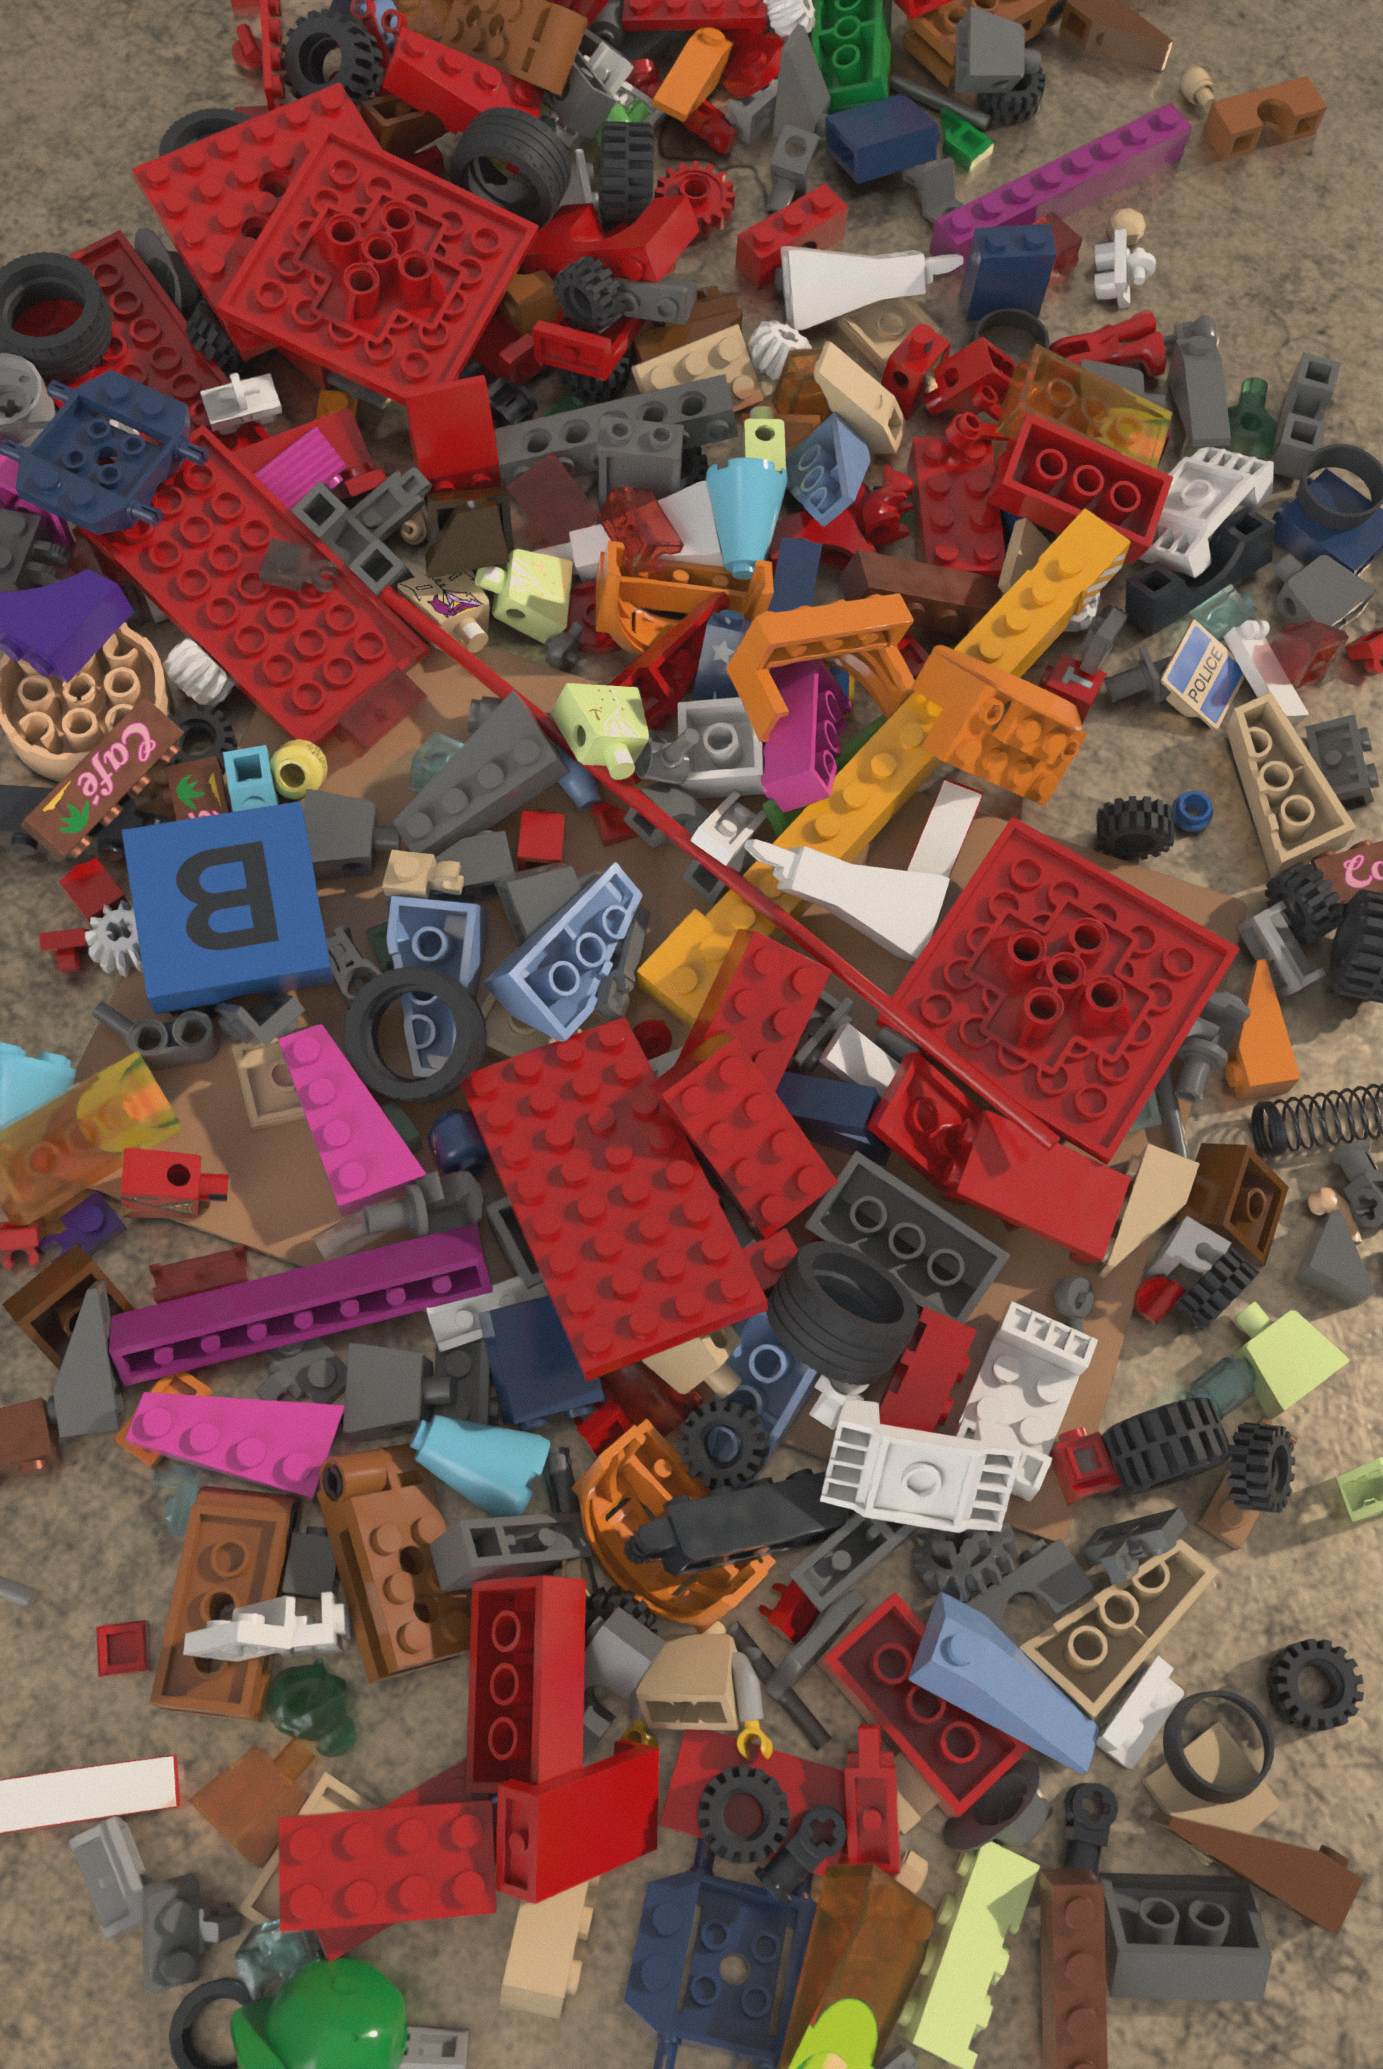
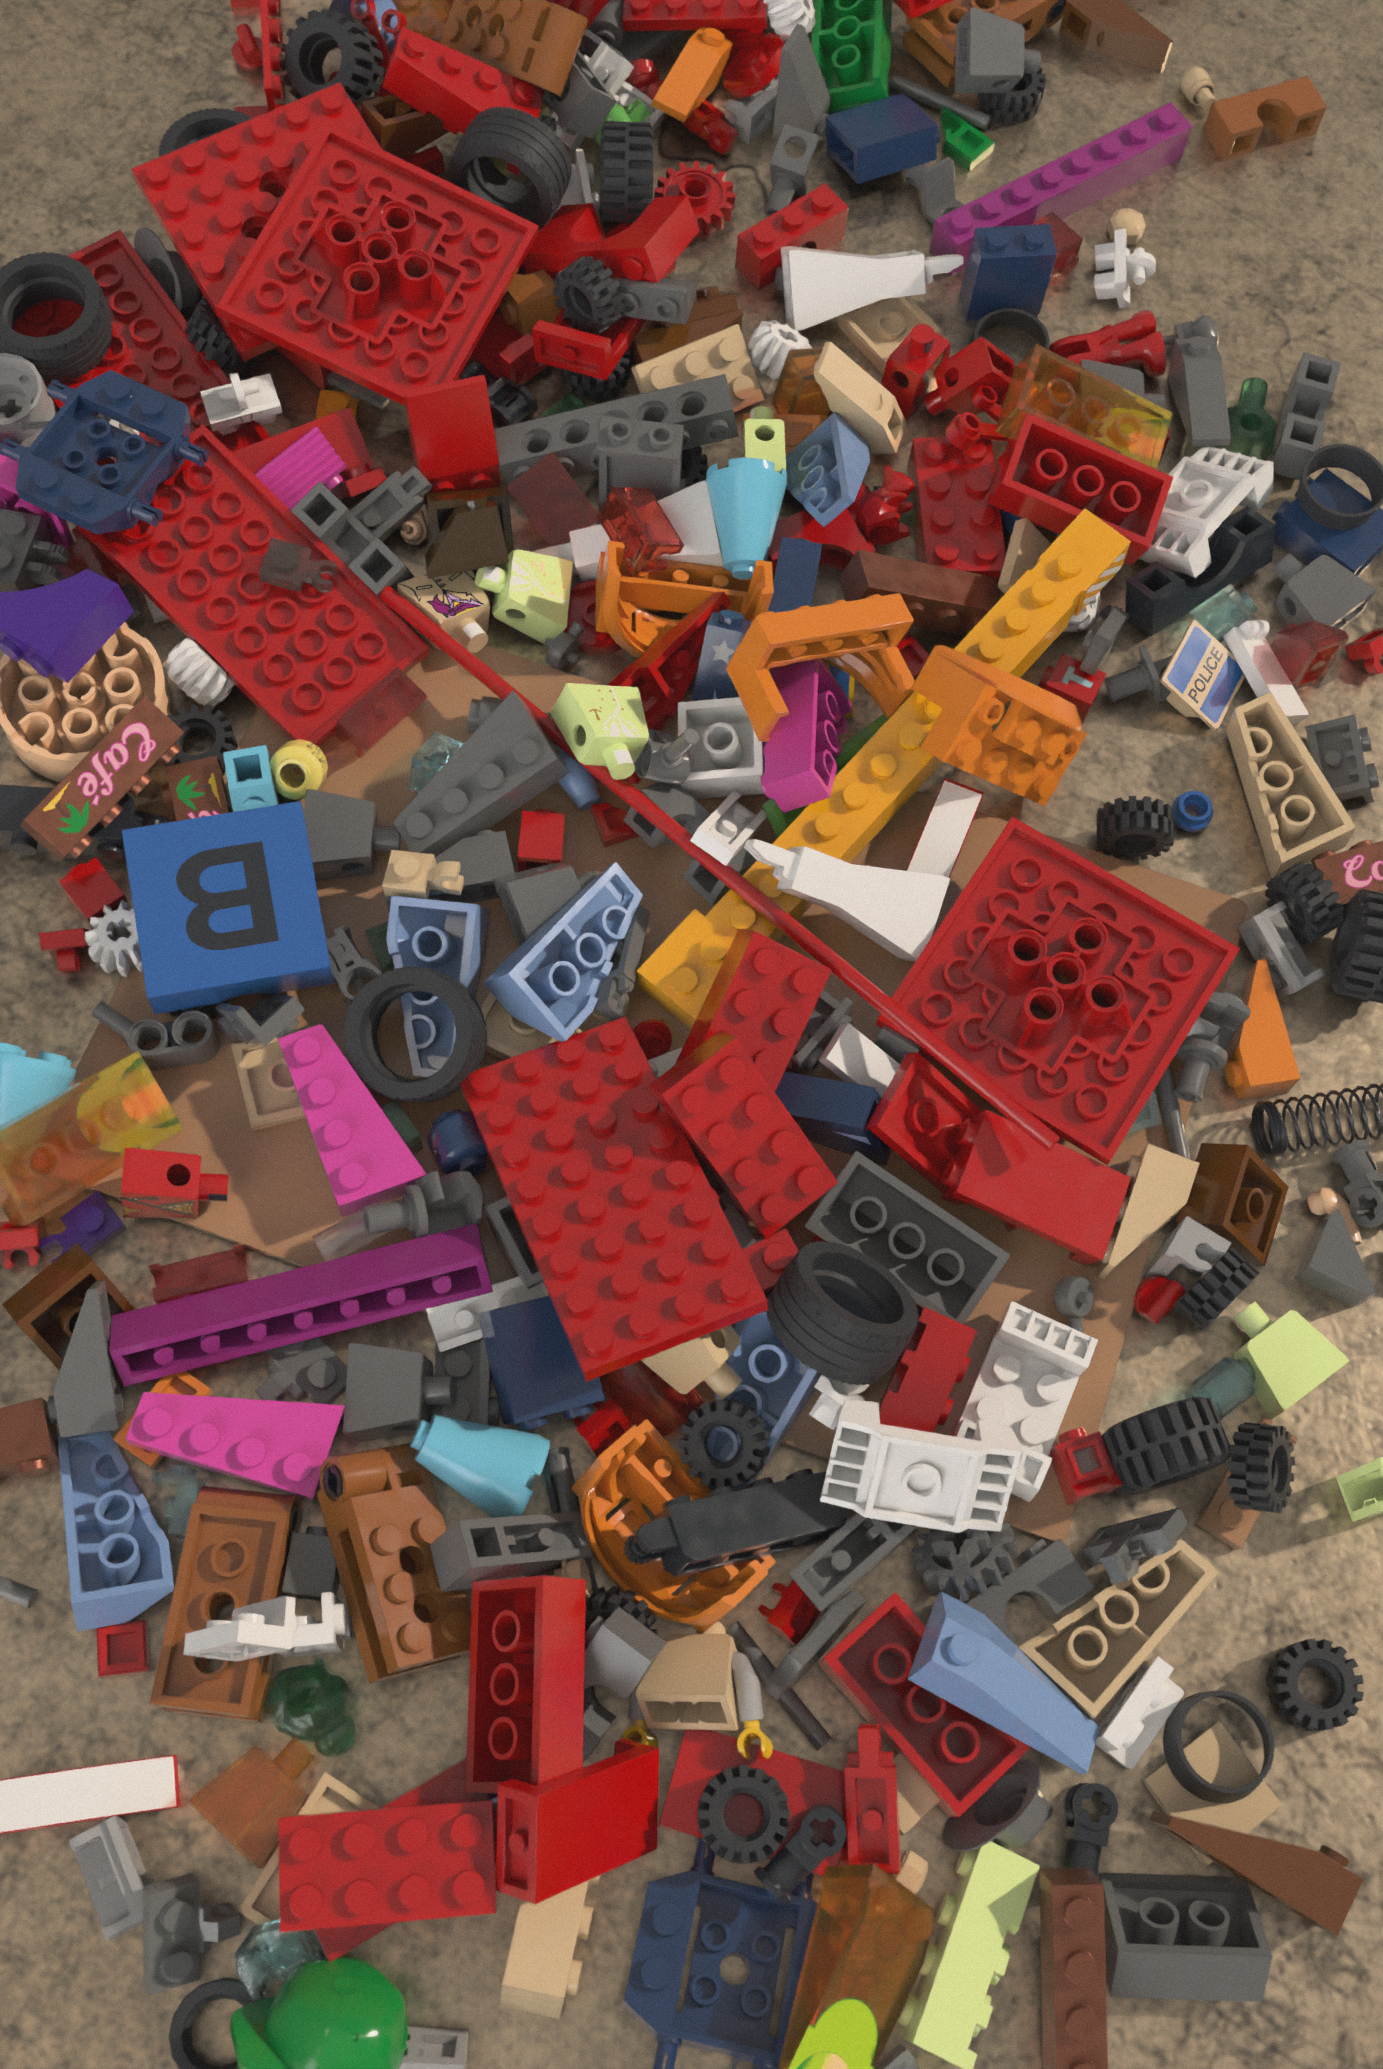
none -> medium blue wedge [57,1431,174,1632]

